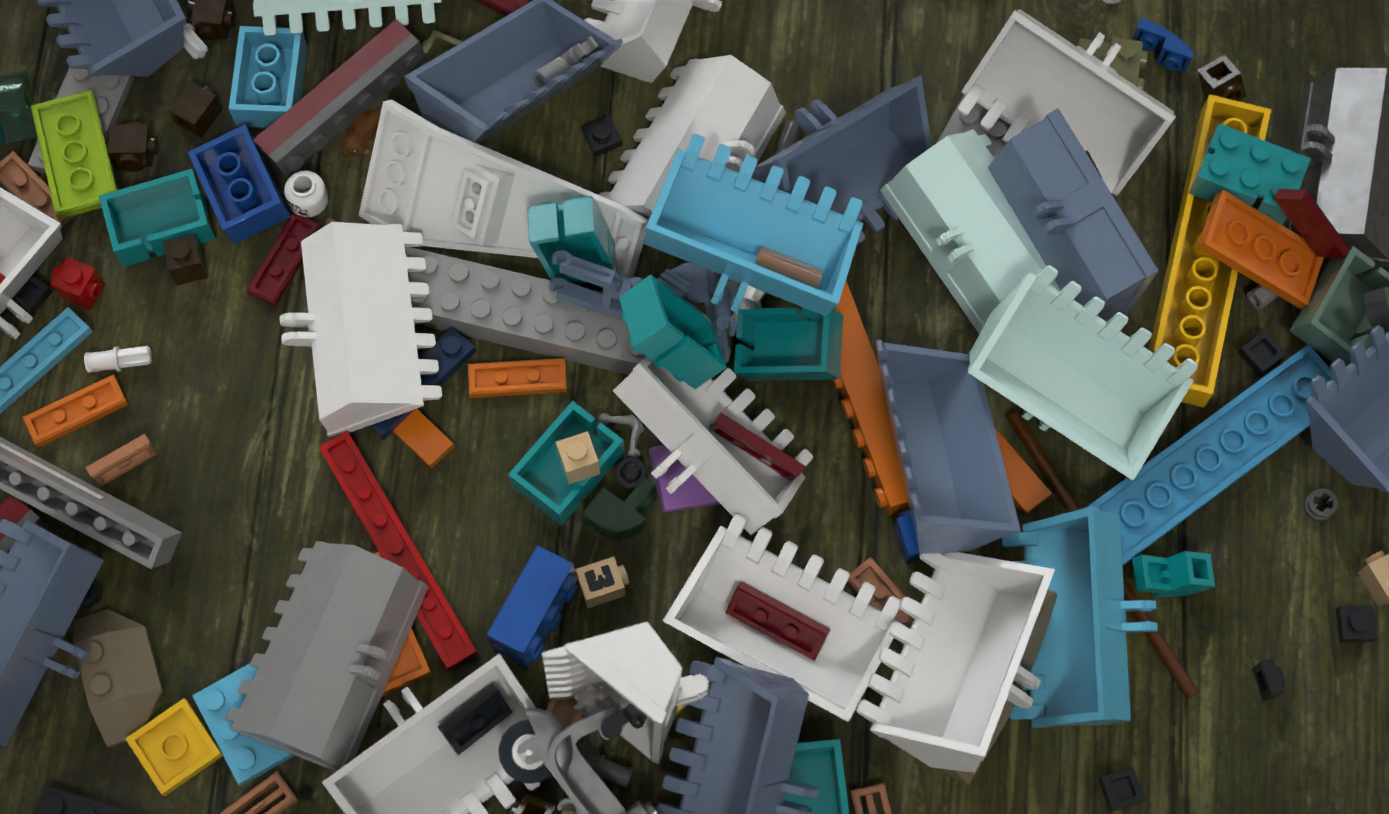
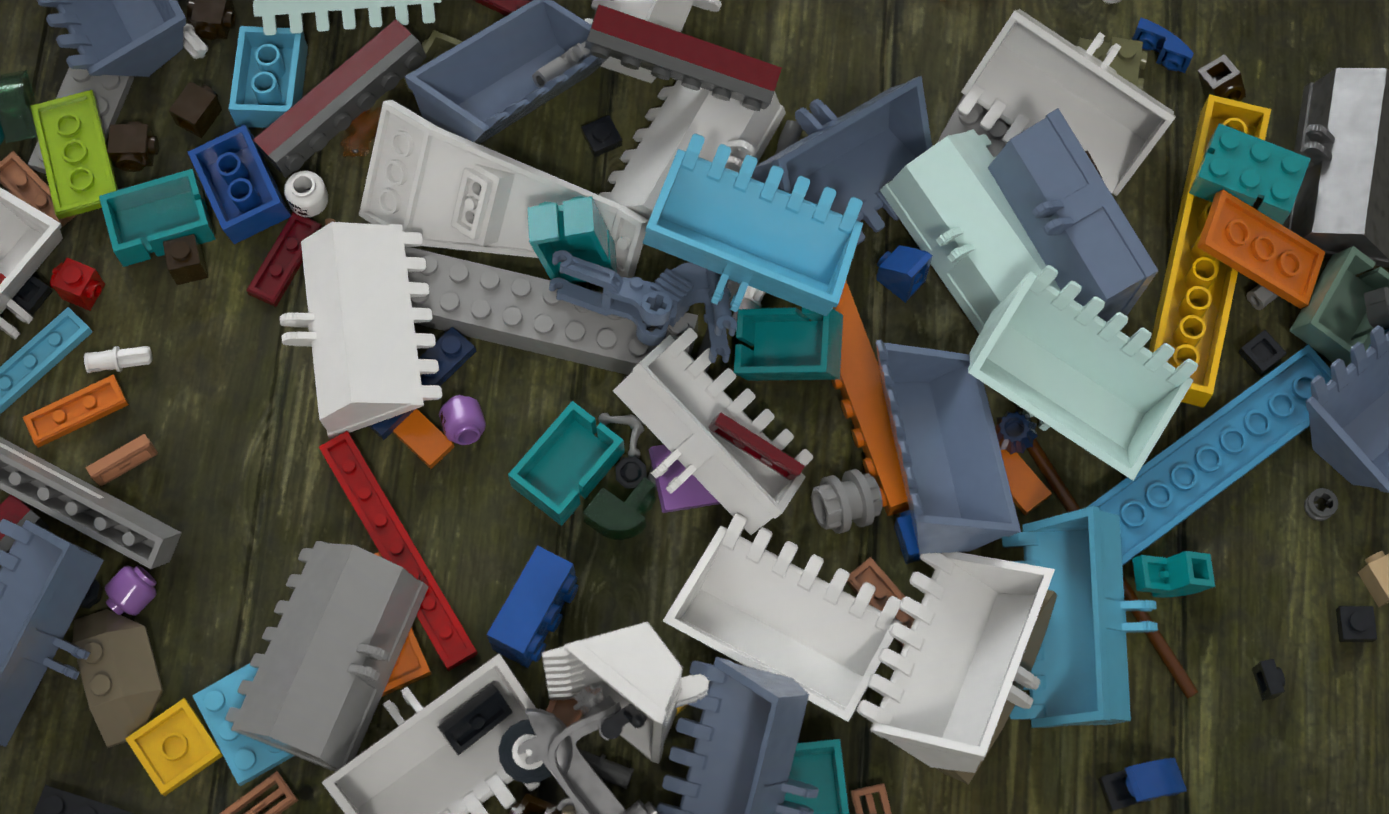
orange tile [468,358,567,398] -> none
tan brick [556,431,600,485] -> none
tan brick [576,557,629,609] -> none
teal piece [619,275,727,389] -> none
dark red tile [725,582,831,661] -> none
nougat tile [756,246,822,288] -> none
dark red tile [1274,189,1349,258] -> none
none -> medium lavender head [105,565,157,616]
none -> medium lavender head [439,395,486,445]
none -> brick [584,4,782,111]
none -> light grey piece [811,469,883,534]
none -> blue slope [876,245,933,303]
none -> dark blue piece [995,410,1038,455]
none -> blue slope [1125,758,1187,802]

